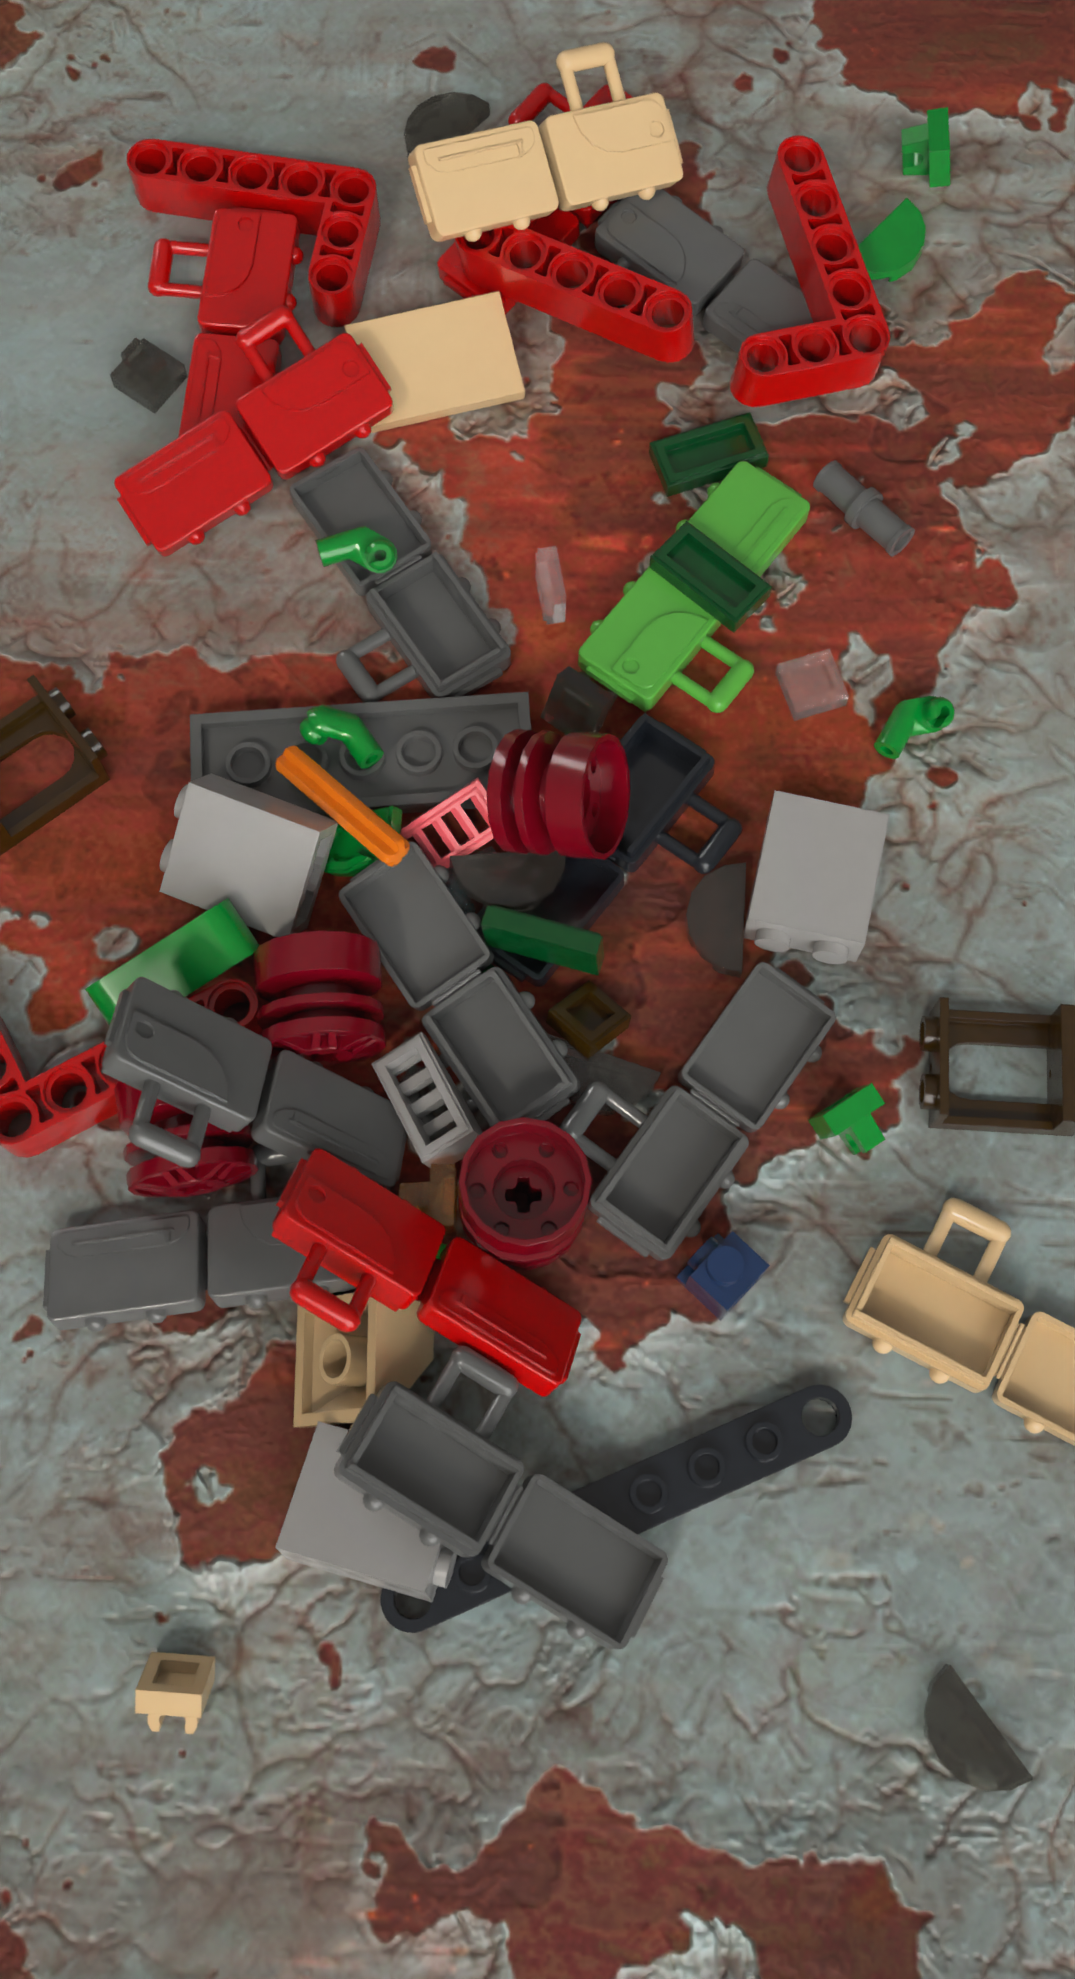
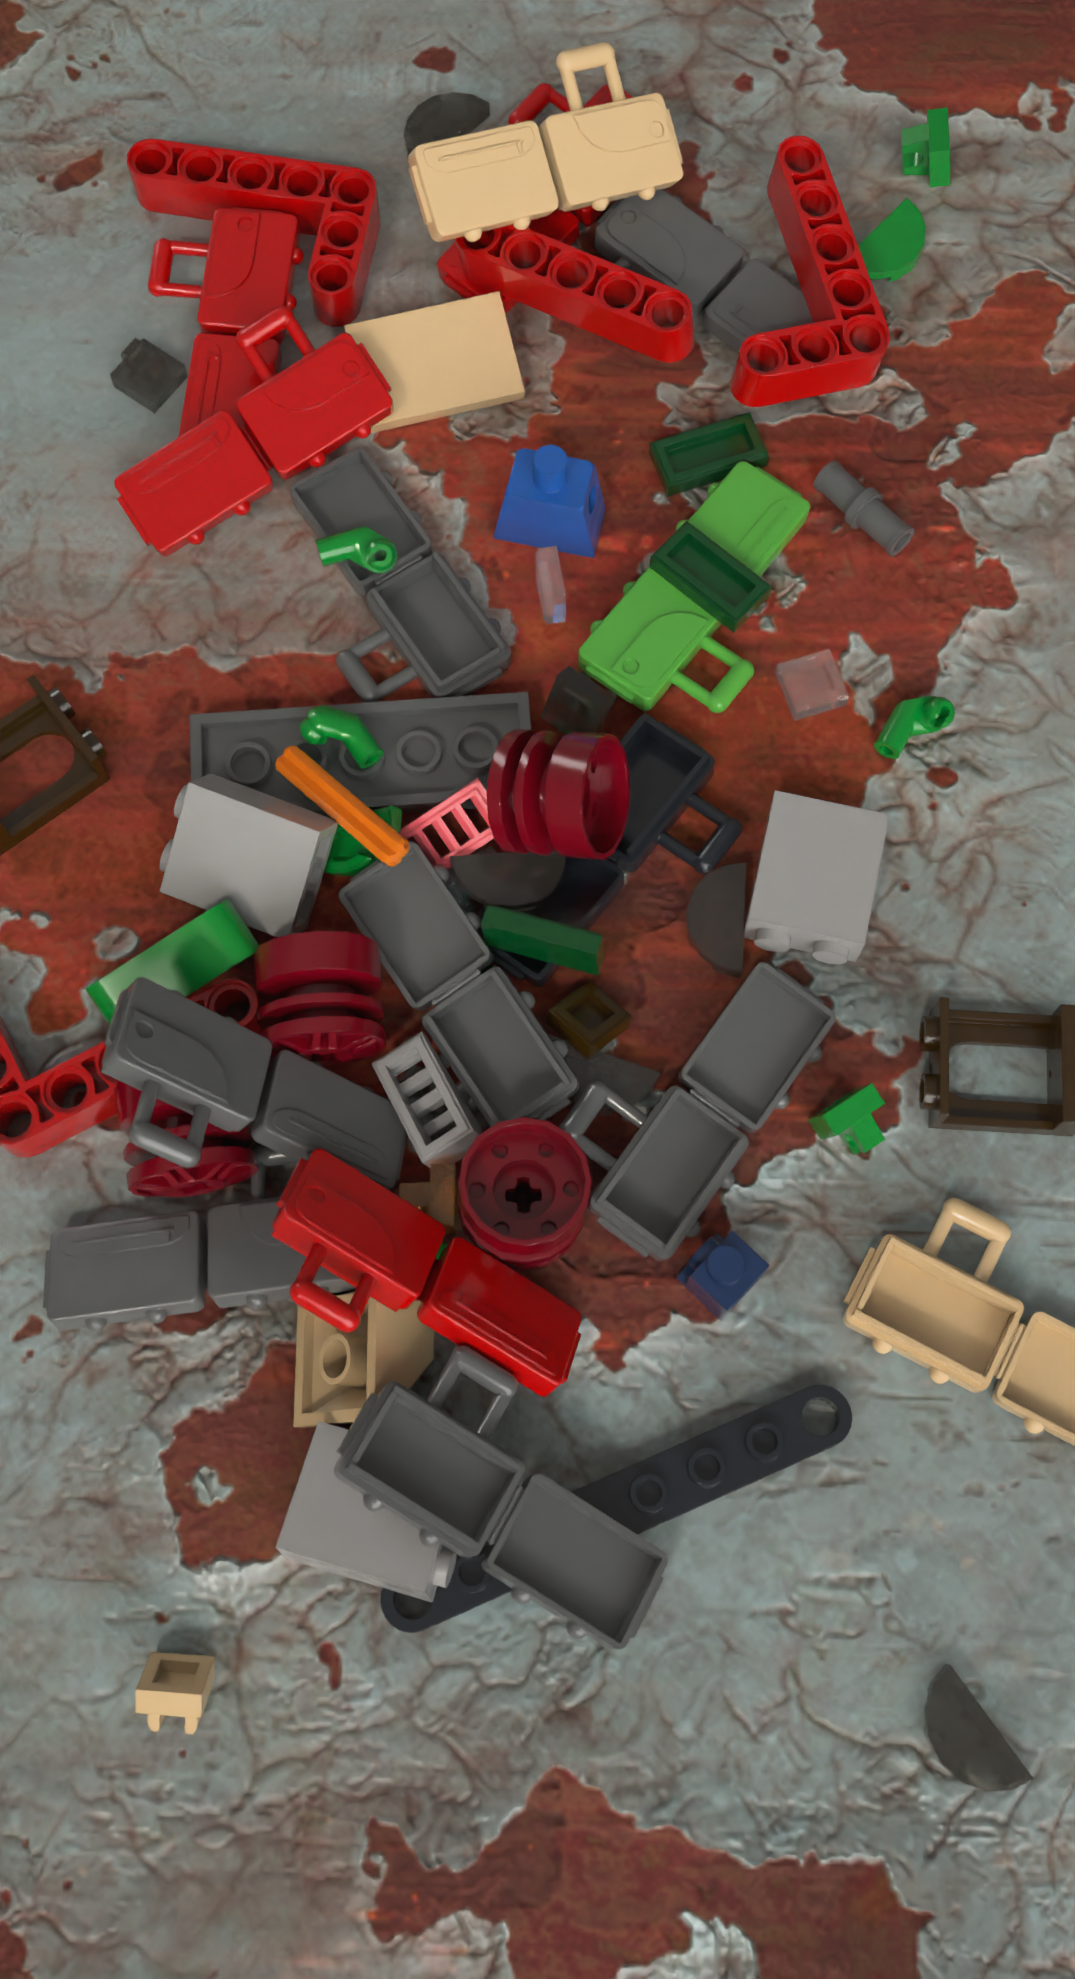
none -> blue torso [494,445,606,558]

